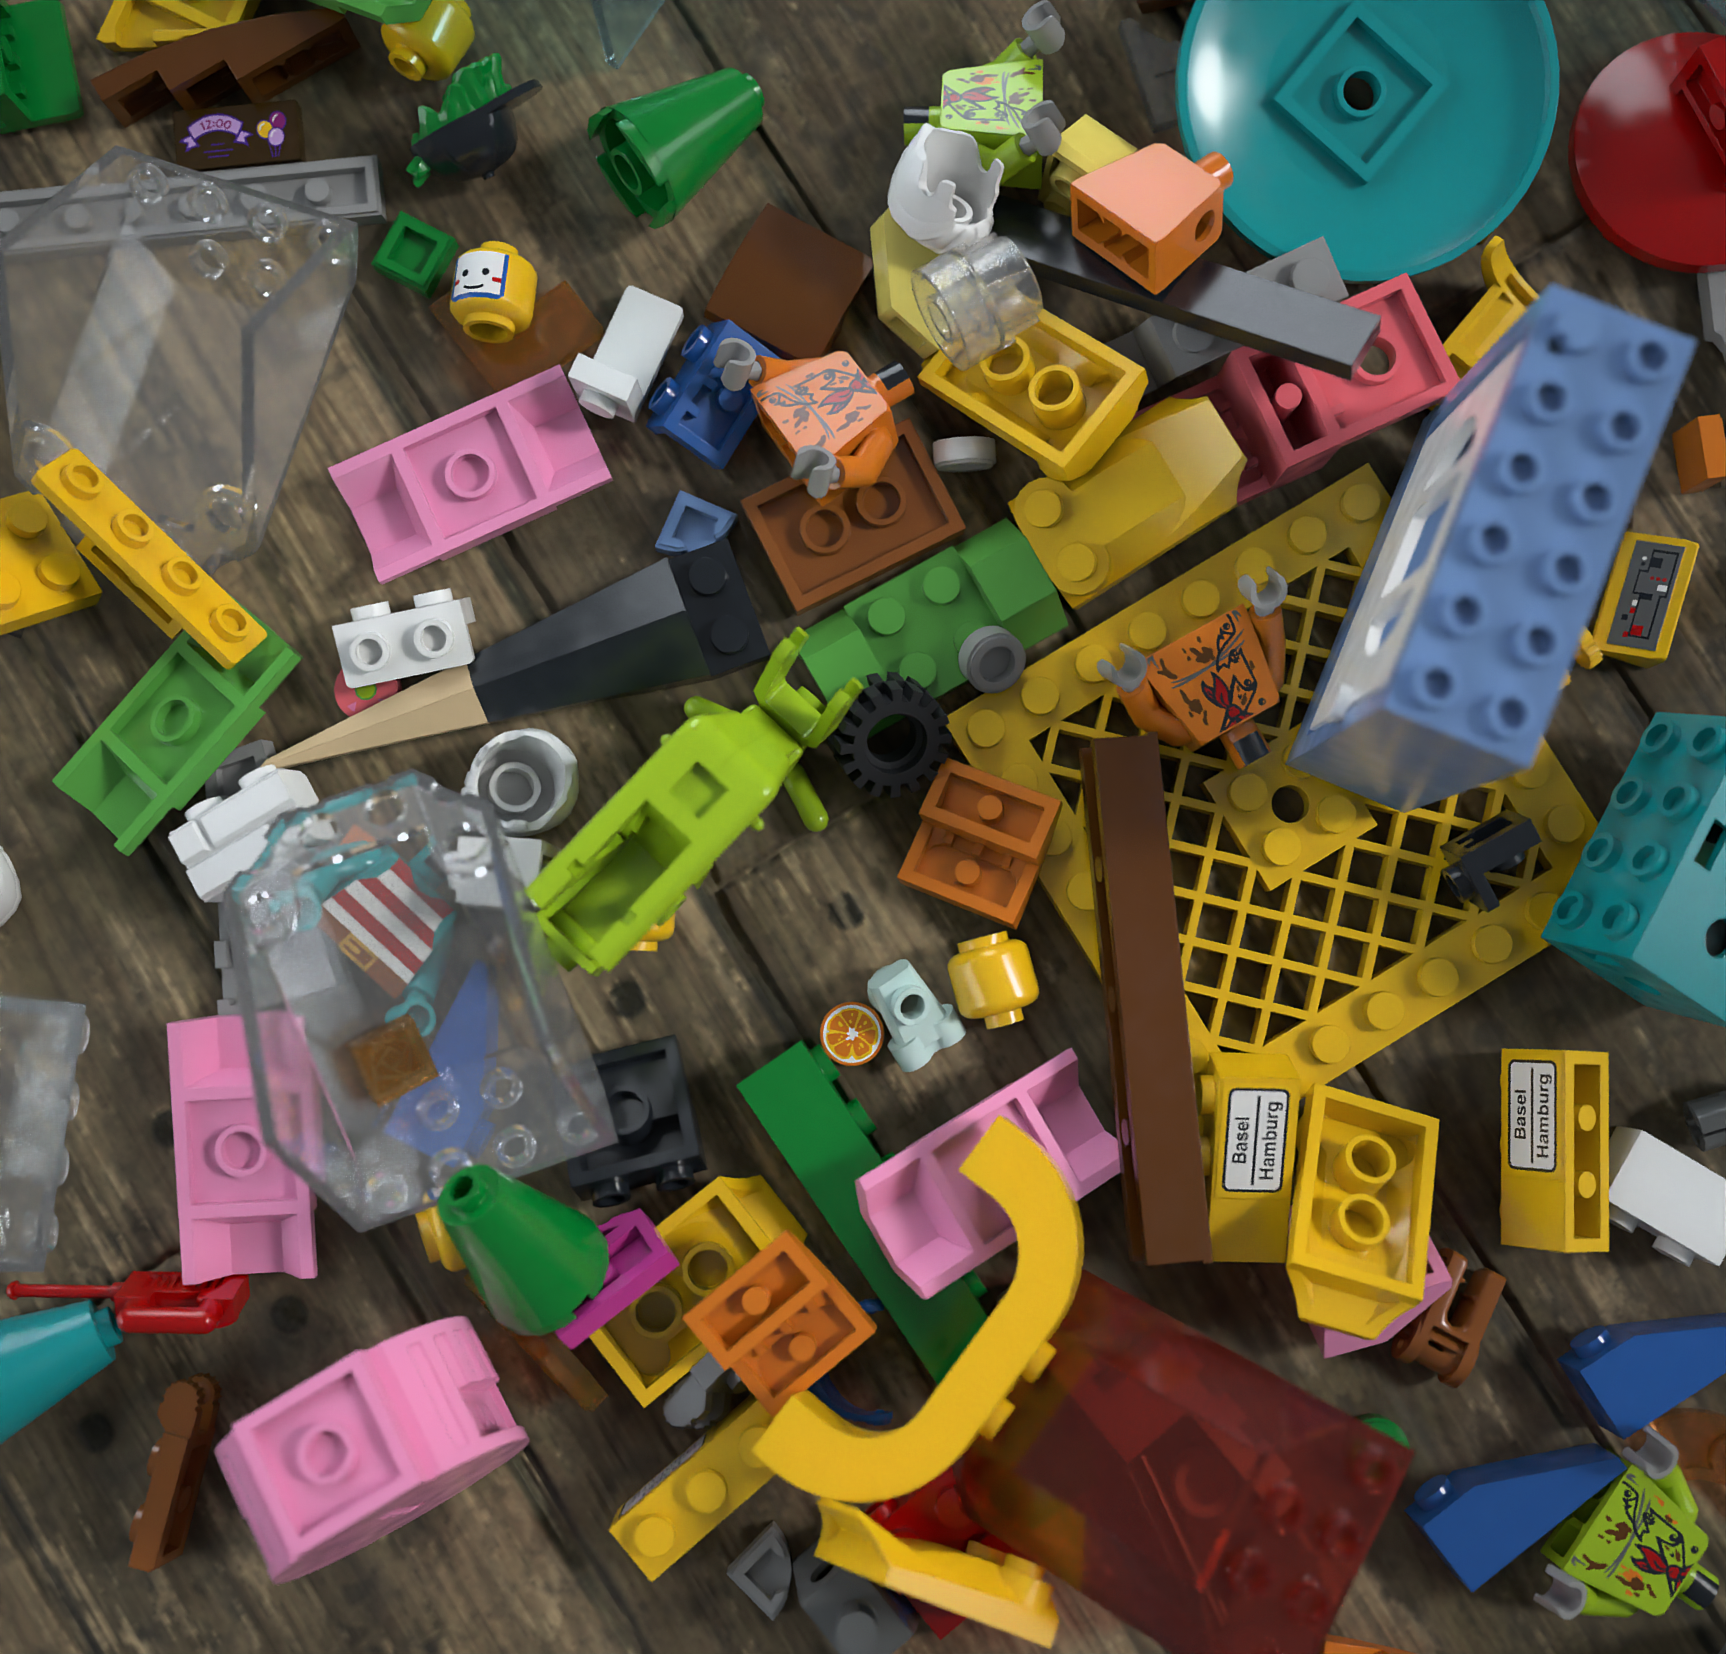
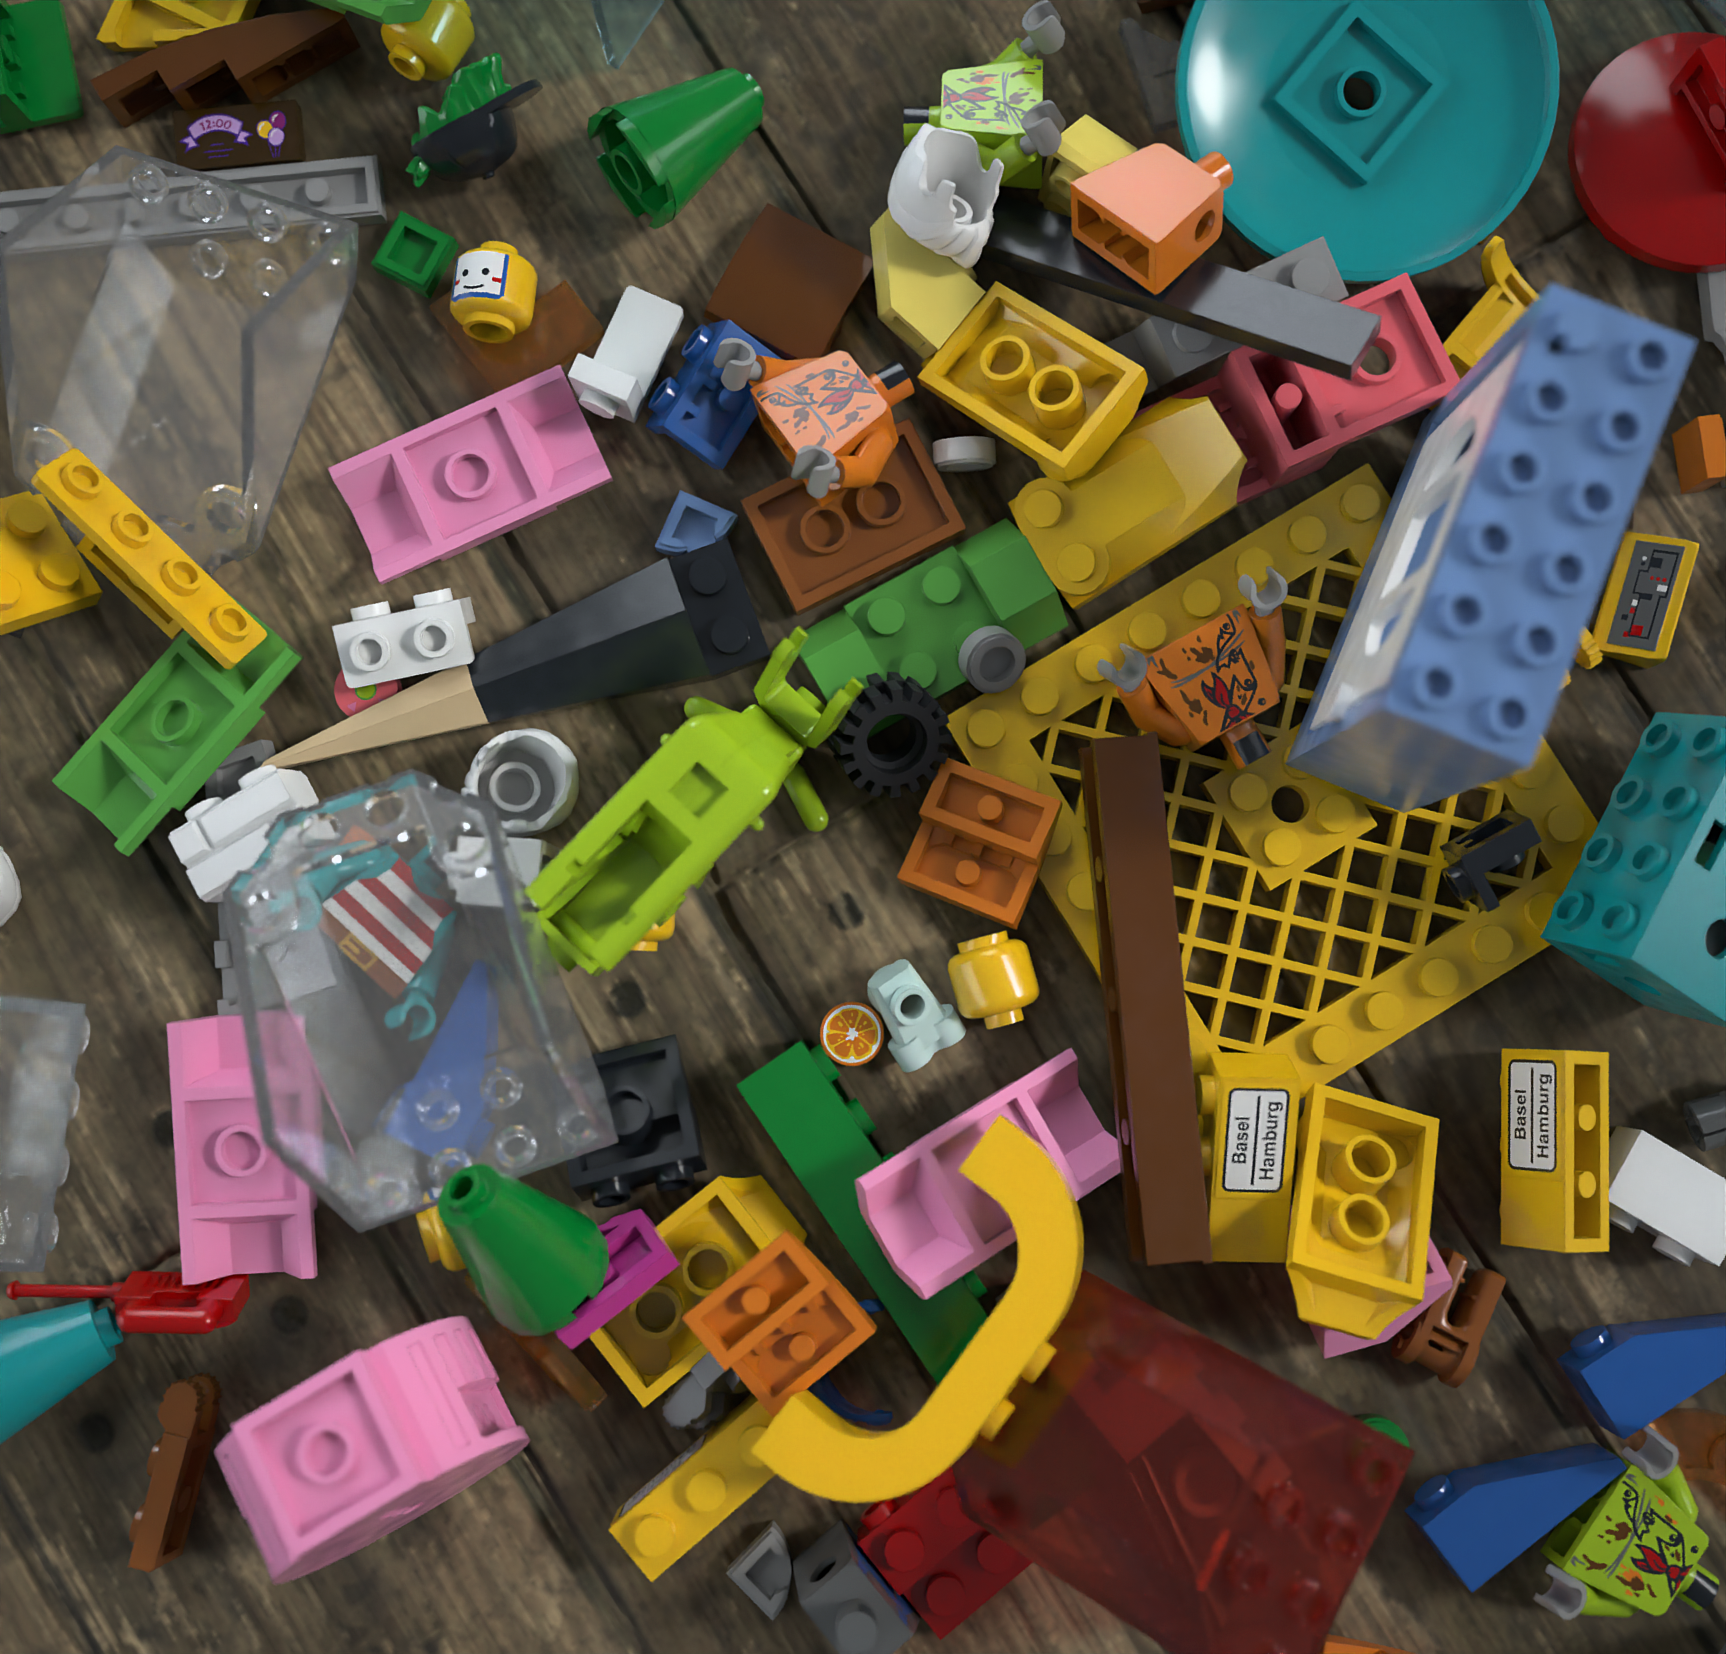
clear orange tile [346,1013,440,1108] -> none
yellow slope [814,1497,1060,1649] -> none
clear piece [911,232,1043,371] -> none

